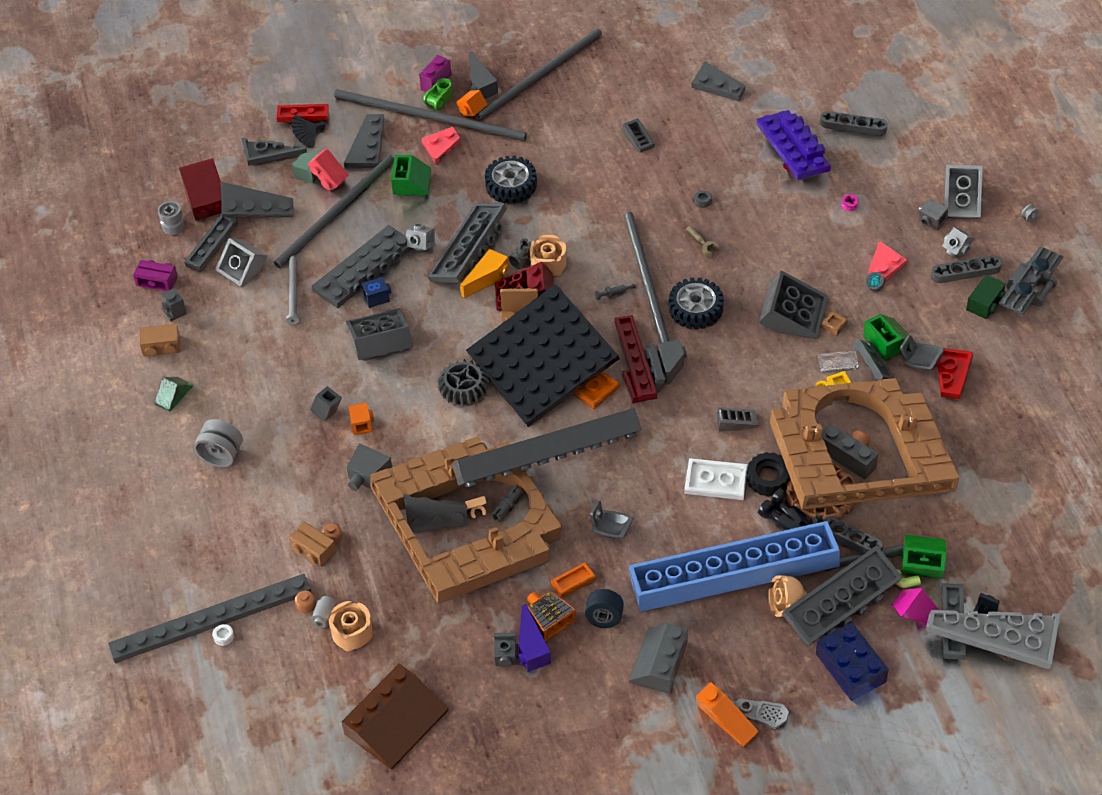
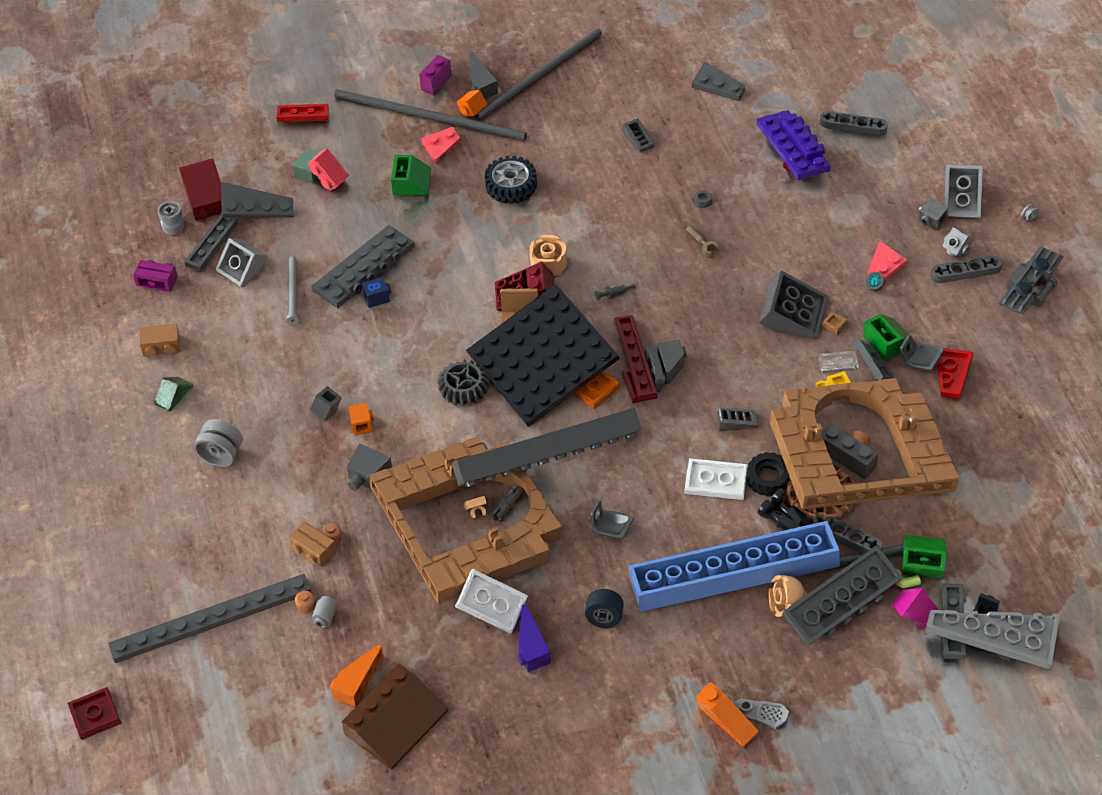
dark grey brick [161,288,187,322] -> none
white tile [213,624,234,646] -> none
dark grey wing [241,138,307,166] -> none
dark grey piece [274,154,394,268] -> none
black hand [291,114,325,147] -> none
light nougat brick [329,601,373,651] -> none
dark grey wing [344,114,384,168] -> none
dark grey slope [346,308,413,361] -> none
dark grey wing [403,494,468,532] -> none
light grey brick [406,223,435,251] -> none
bright green piece [423,78,453,111] -> none
dark grey plate [427,203,507,283] -> none
light orange slope [460,249,510,298] -> none
dark grey brick [494,632,516,667] -> none
dark grey pin [509,238,532,269] -> none
torso [527,592,576,642] -> none
orange tile [550,562,596,599] -> none
dark grey piece [624,212,669,343] -> none
dark grey slope [629,623,688,694] -> none
wheel [669,277,724,329] -> none
clear blue brick [816,622,889,701] -> none
dark pink bush [842,194,858,211] -> none
dark green brick [966,275,1006,319] -> none
none -> dark red tile [67,687,122,740]
none -> orange slope [330,645,384,707]
none -> white tile [455,569,528,634]

